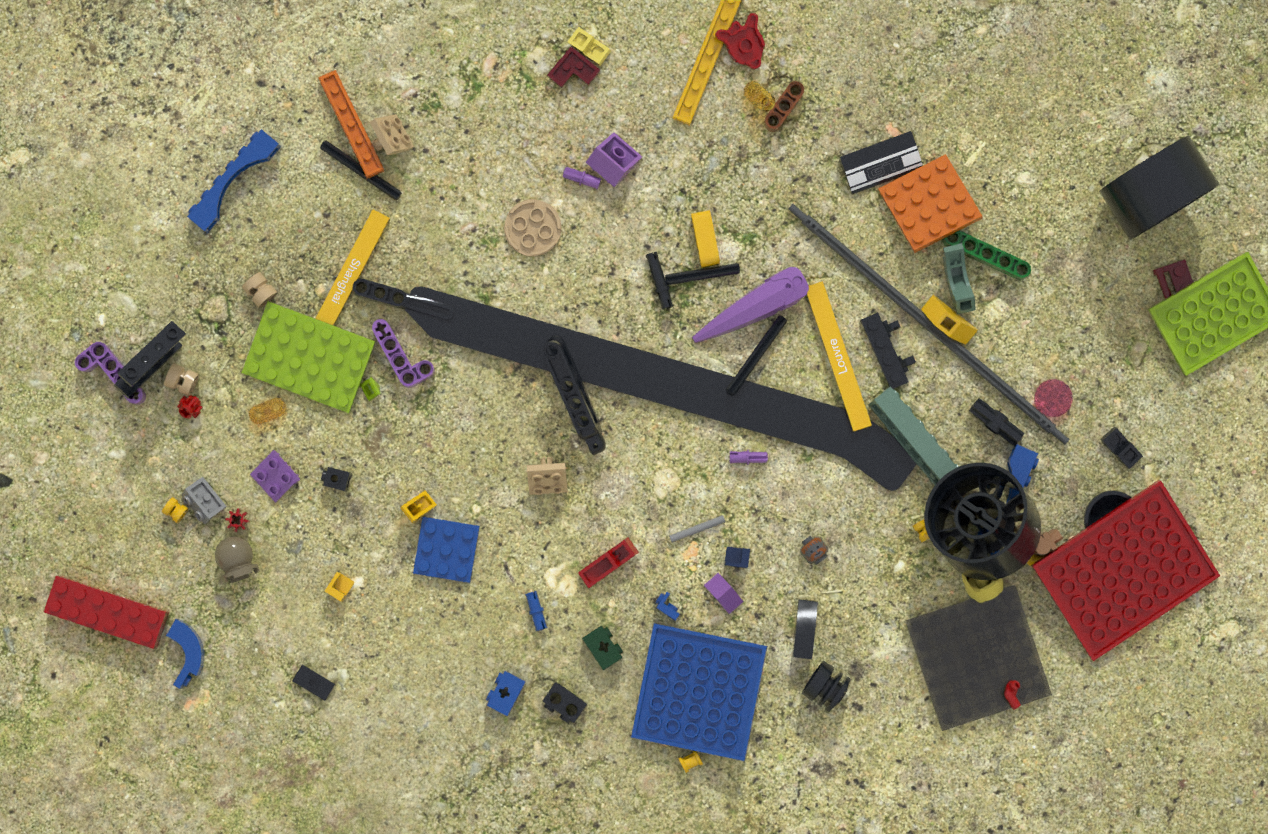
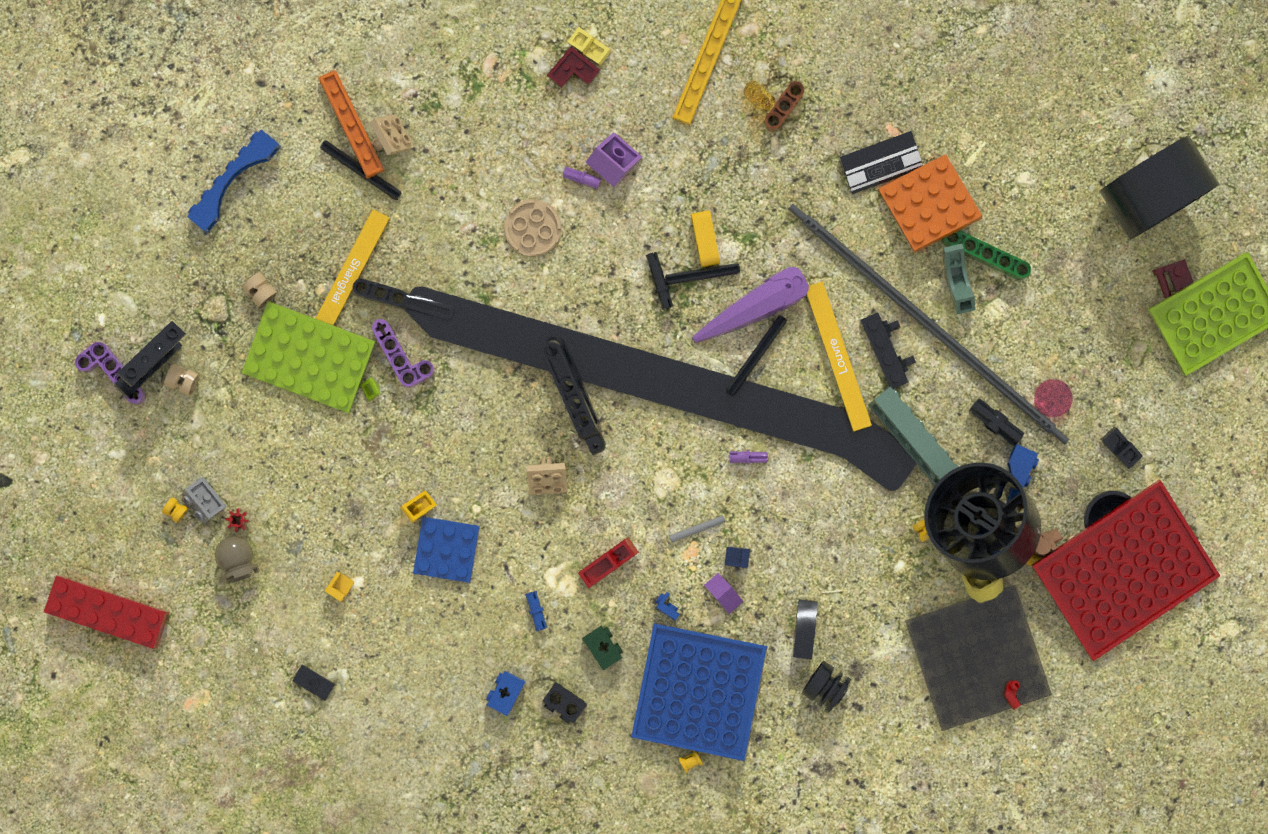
blue arch [166,619,204,689] -> none
red gear [177,395,203,419] -> none
clear yellow plate [249,398,287,425] -> none
medium lavender hinge [250,450,300,503] -> none
black brick [321,467,352,492] -> none
red tile [715,13,765,70] -> none
dark grey head [800,535,829,565] -> none
yellow slope [921,294,978,345] -> none

